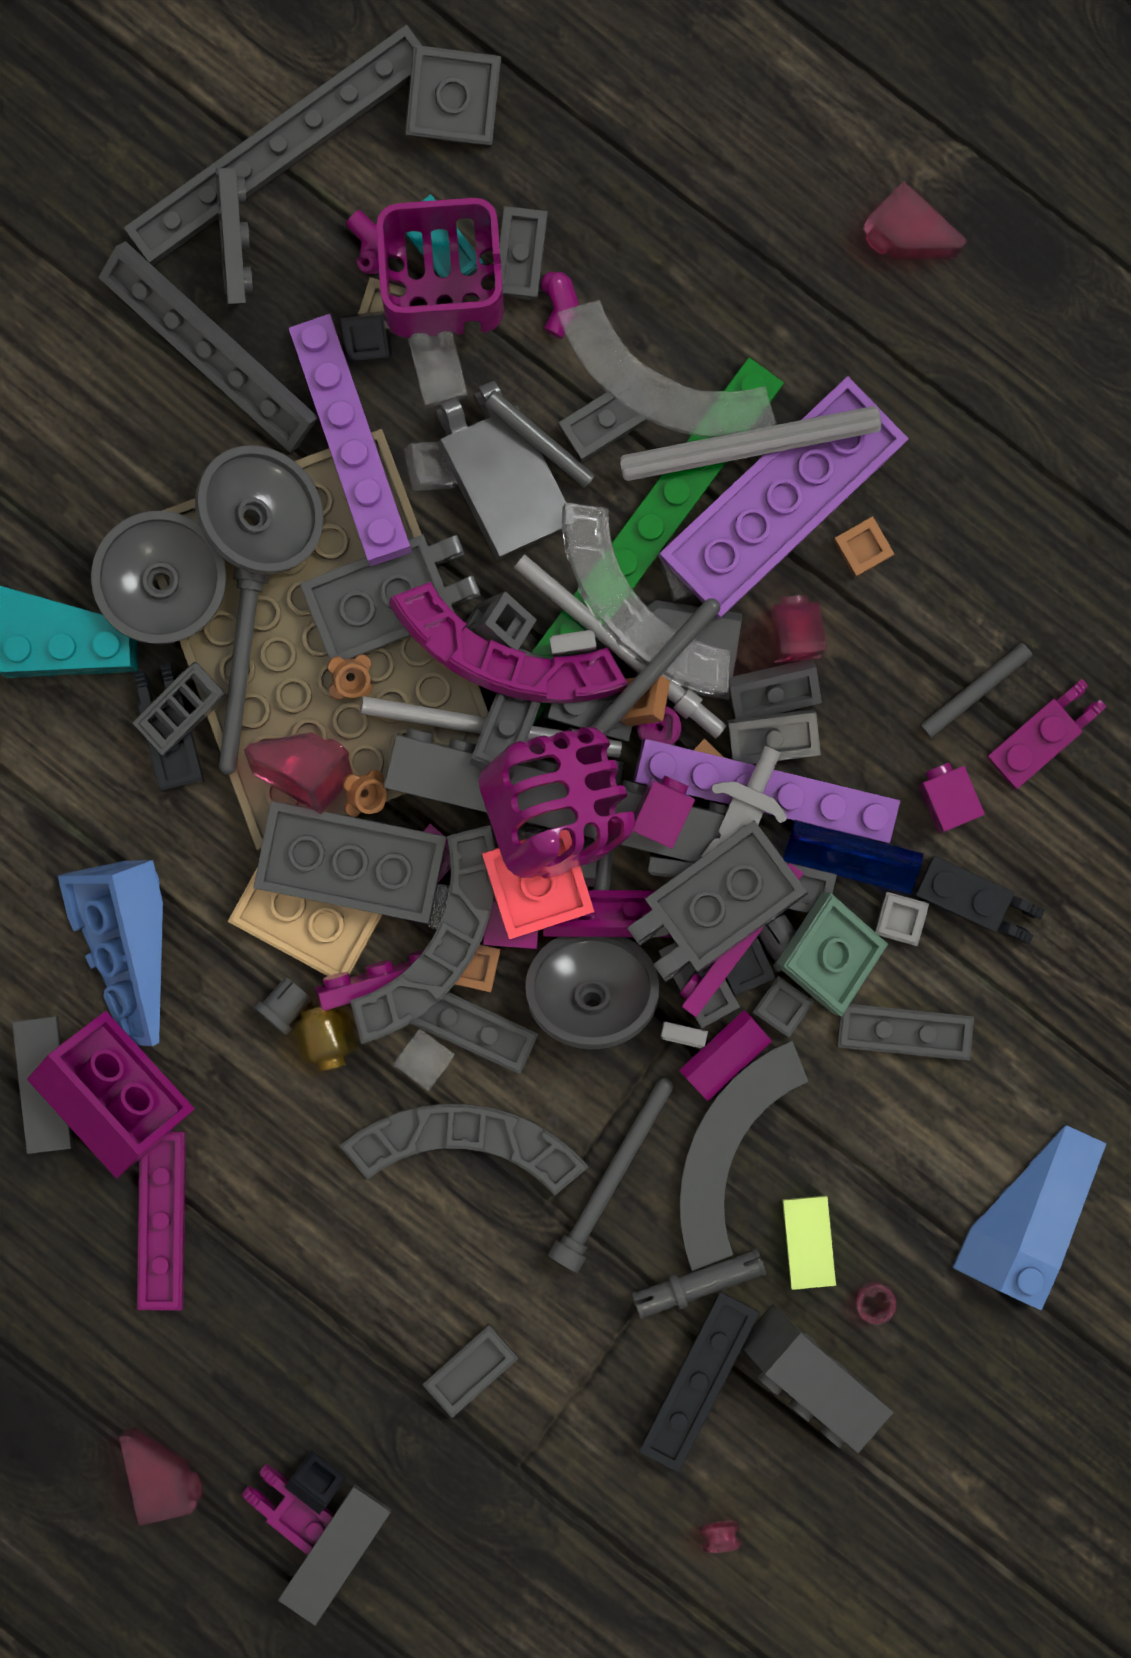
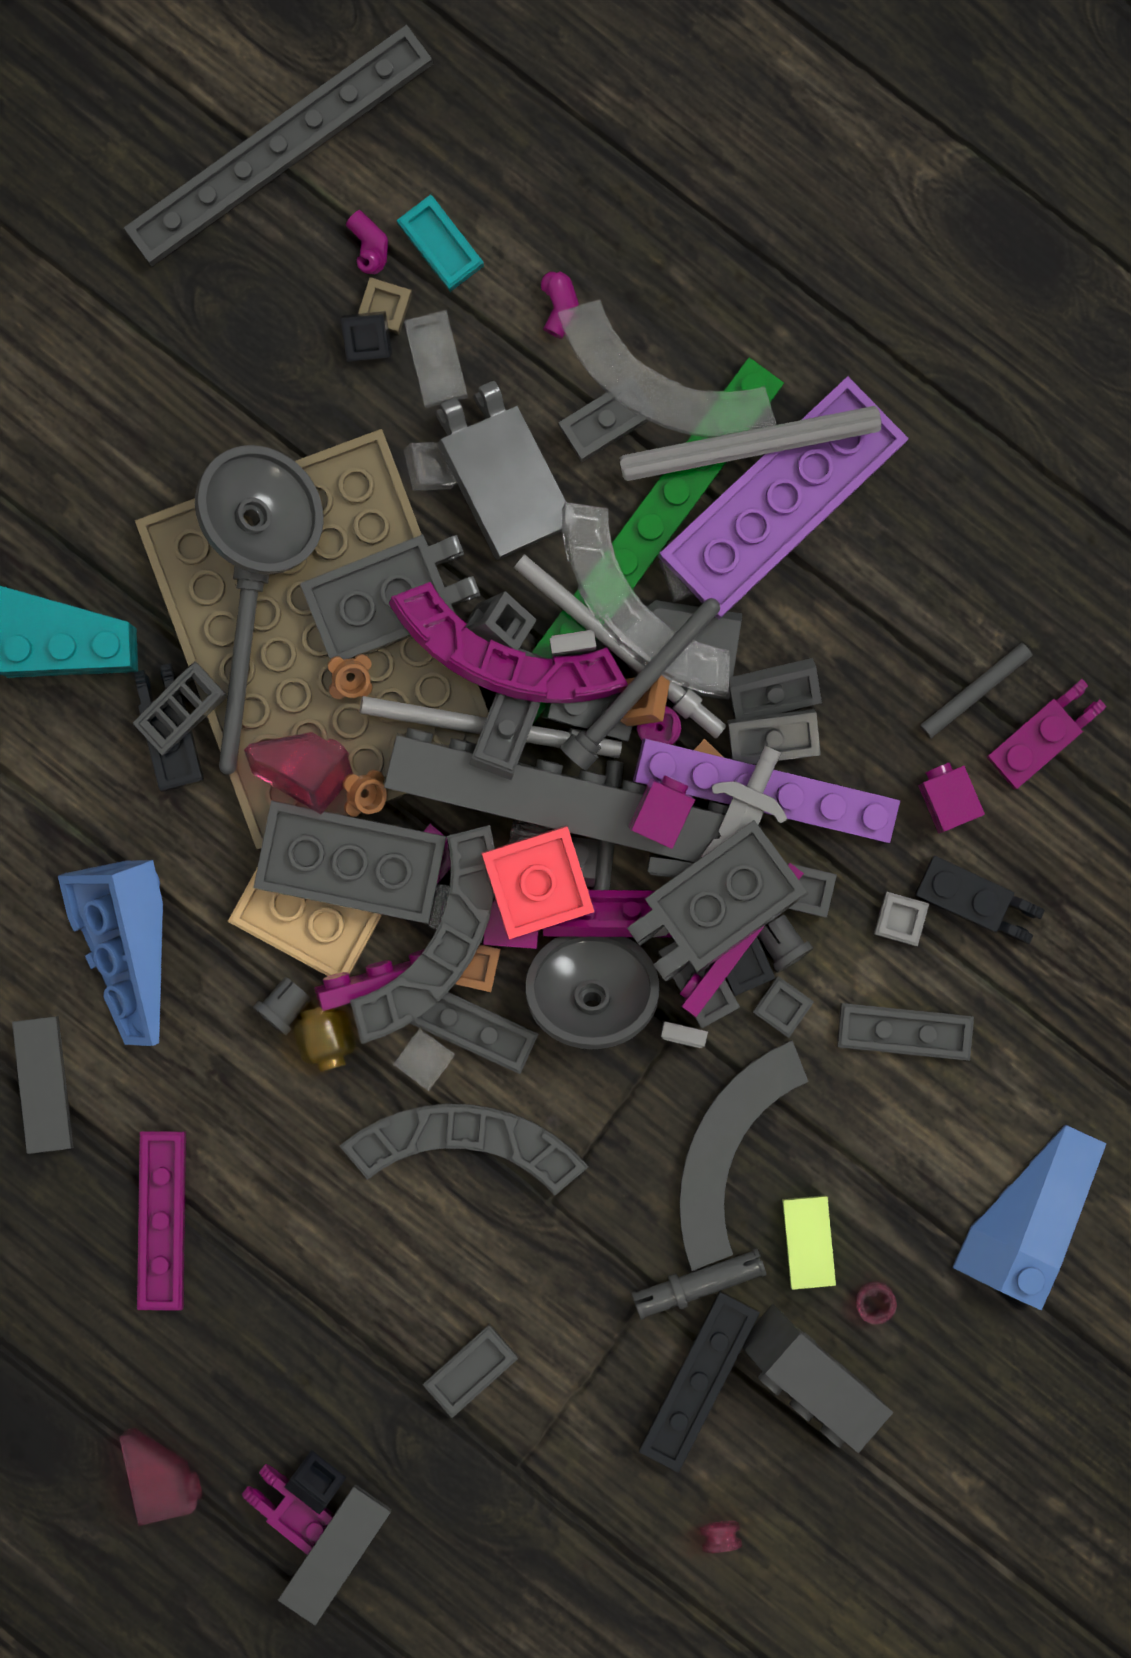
magenta slope [27,1011,195,1179] -> none
dark grey dish [91,511,227,645] -> none
dark grey plate [98,241,319,452] -> none
dark grey plate [215,167,253,304] -> none
medium lavender plate [289,314,412,567] -> none
magenta piece [376,198,504,339] -> none
dark grey tile [404,45,501,146] -> none
magenta piece [478,727,635,879] -> none
dark grey bar [483,390,595,488] -> none
dark grey plate [500,206,548,301] -> none
dark grey piece [547,1078,673,1273] -> none
magenta tile [679,1010,772,1101] -> none
clear pink slope [771,596,826,663] -> none
sand green tile [775,892,888,1016] -> none
clear blue tile [783,820,923,895] -> none
medium nougat plate [833,516,895,578] -> none
clear pink slope [863,181,967,259] -> none

